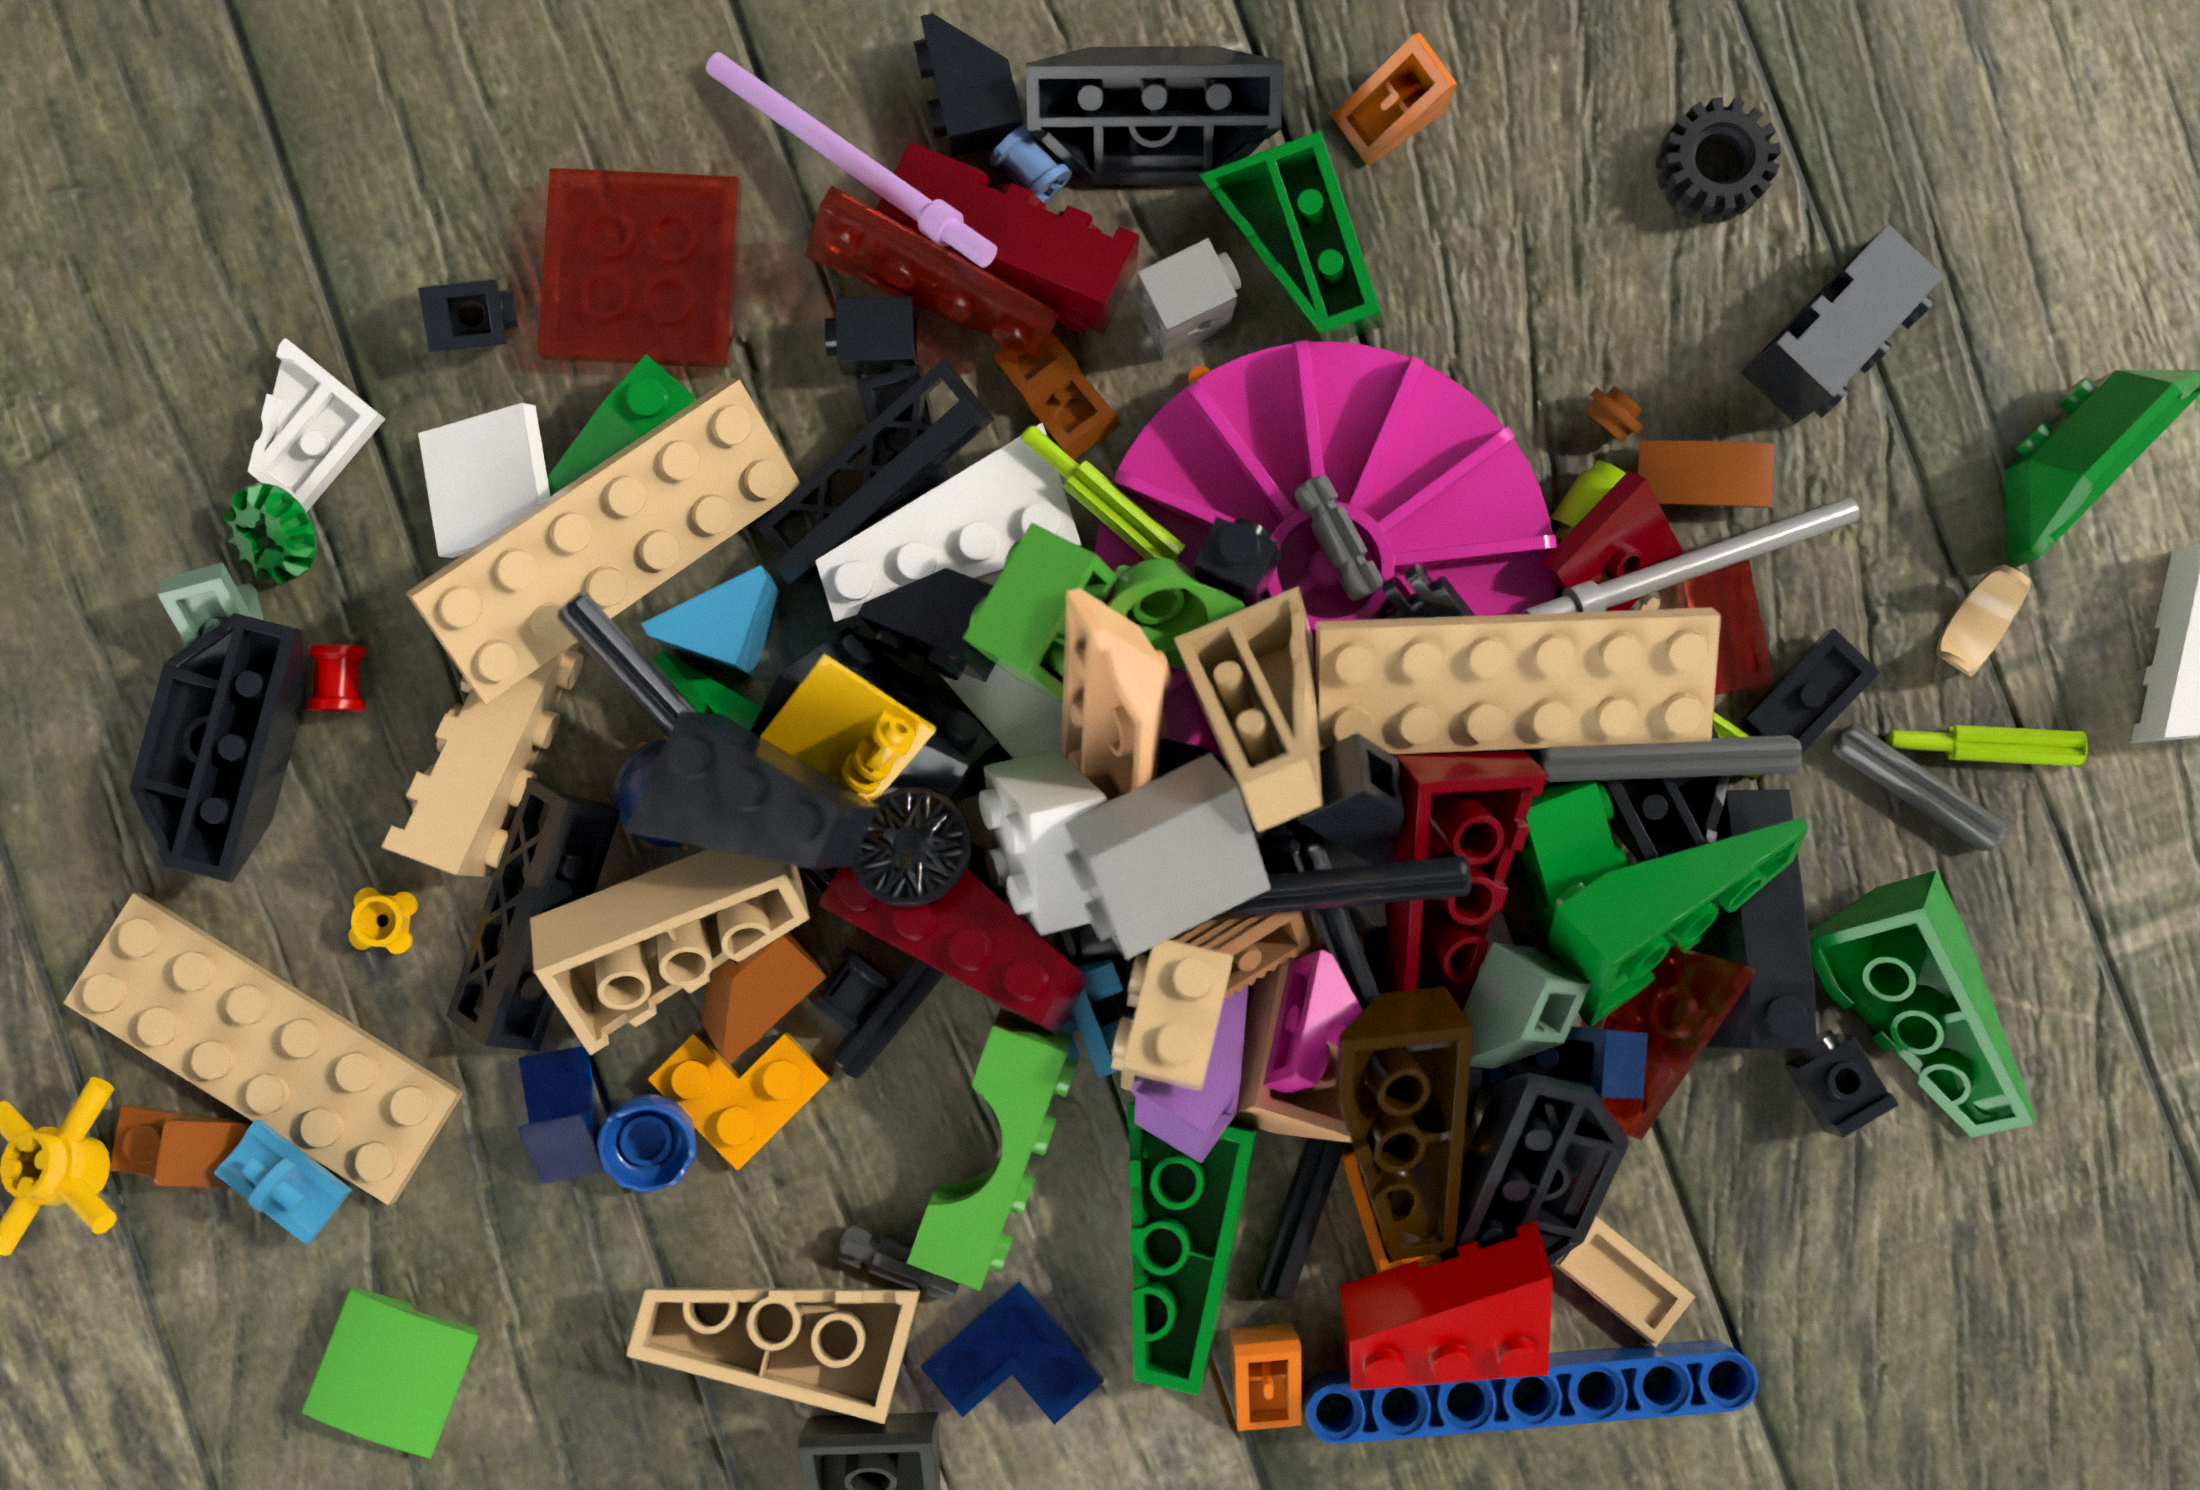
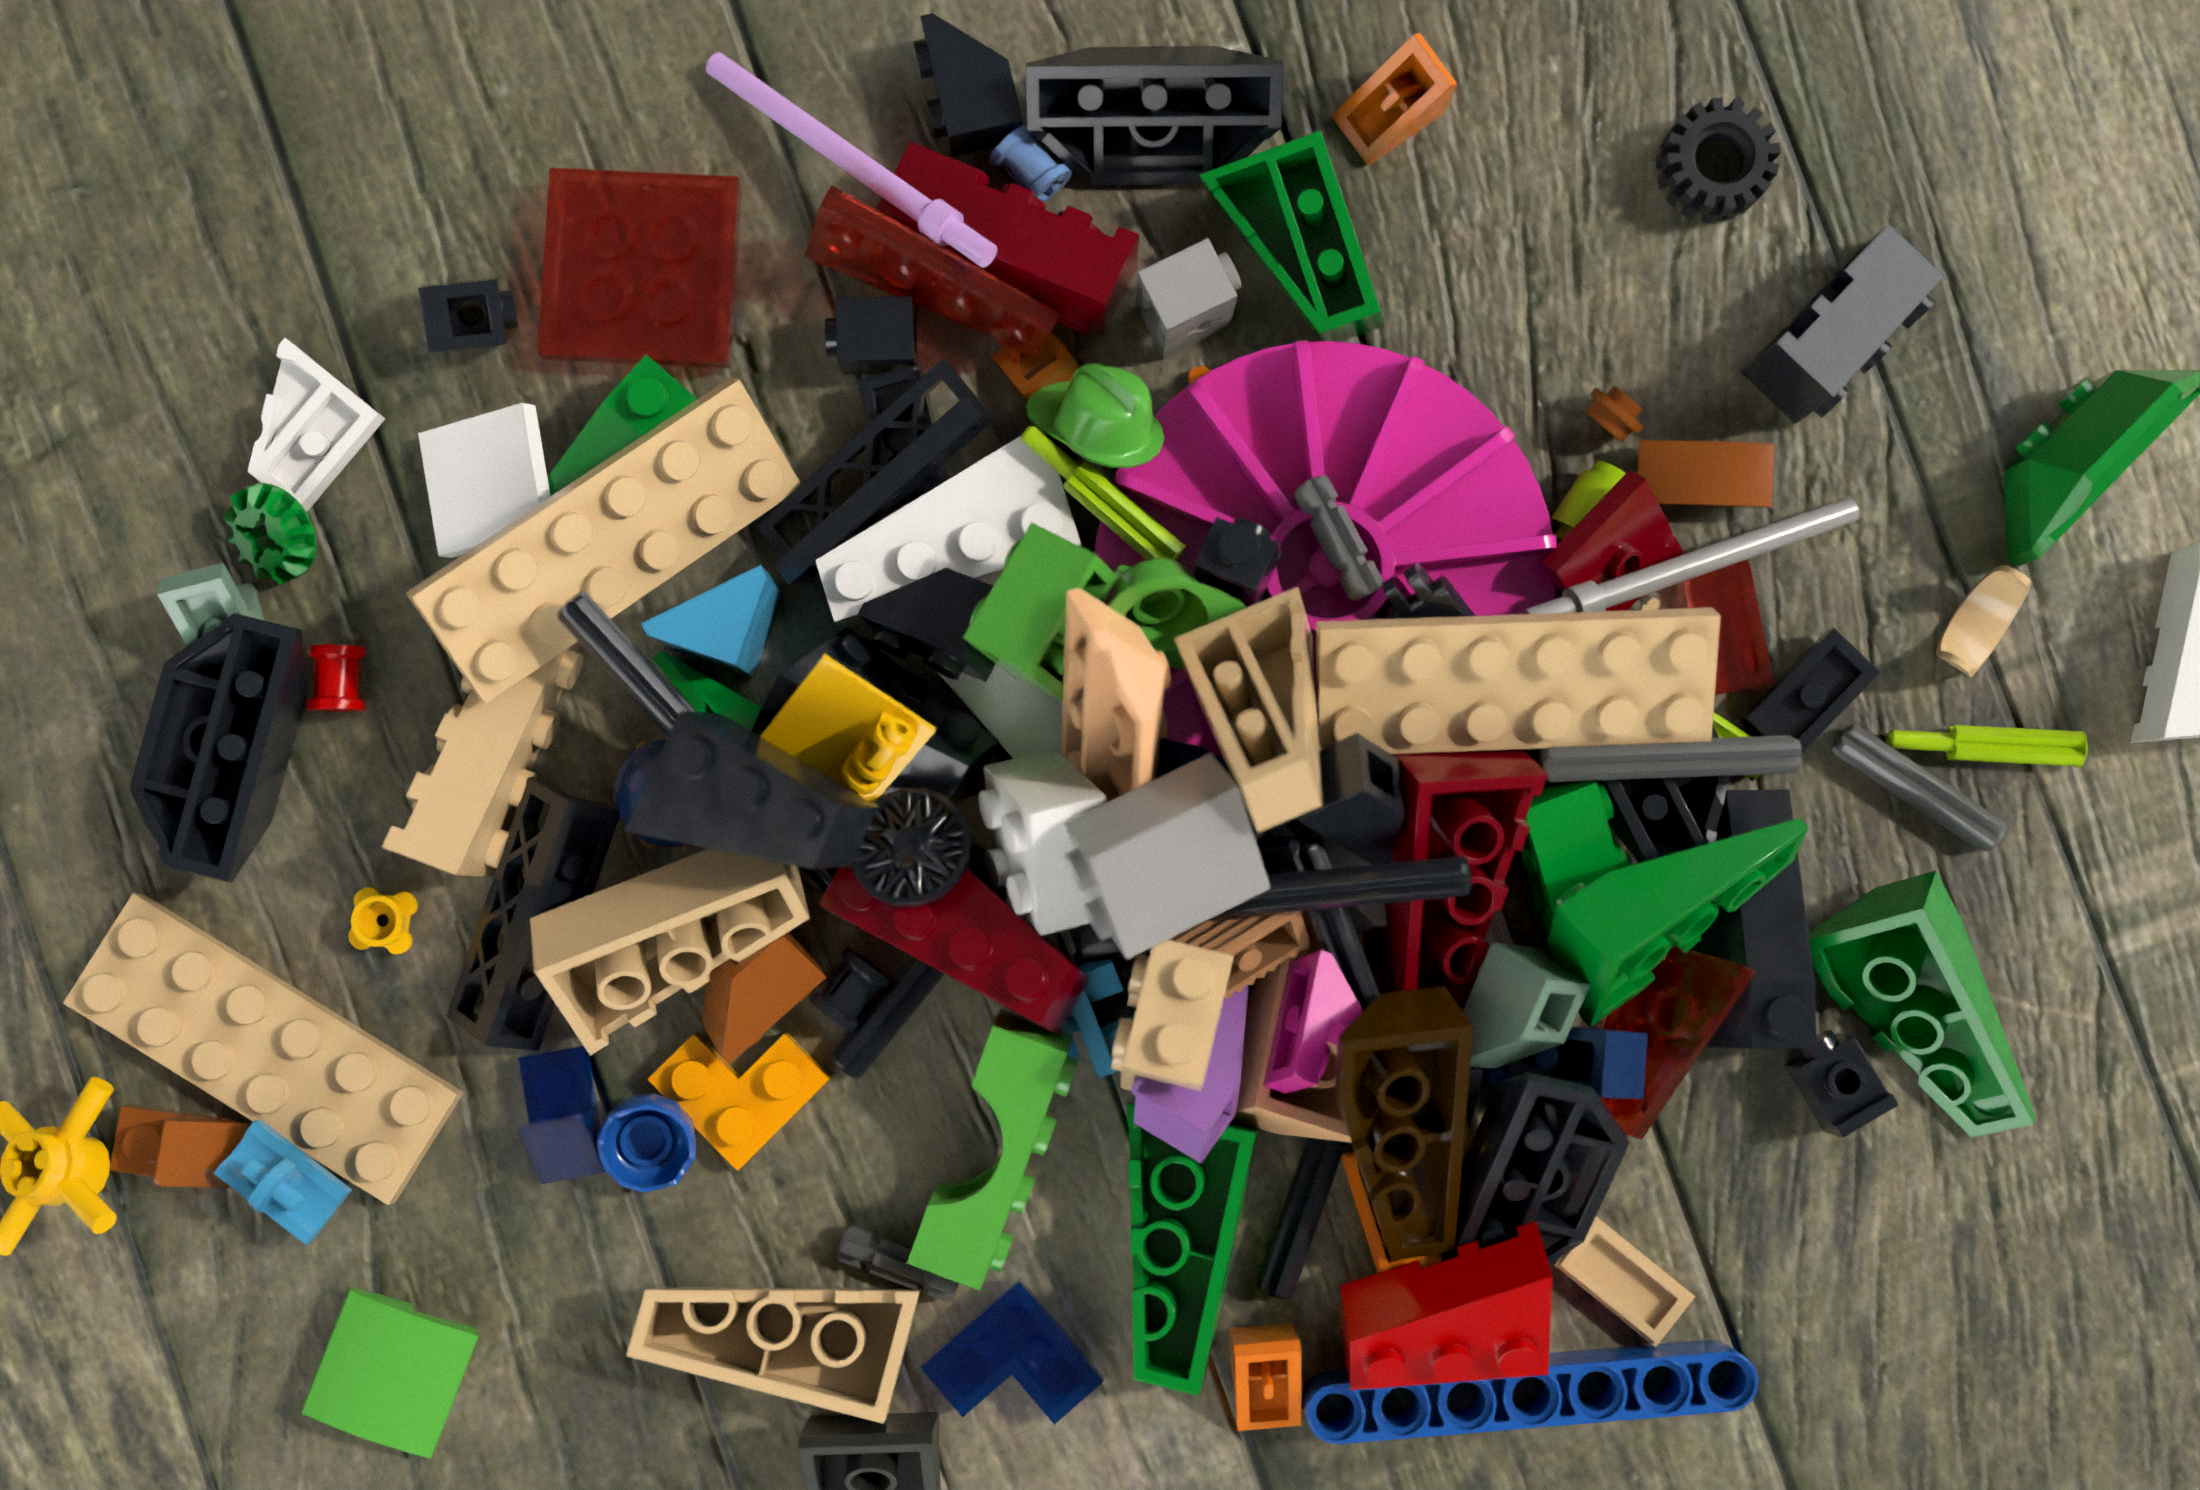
none -> bright green piece [1026,363,1164,468]

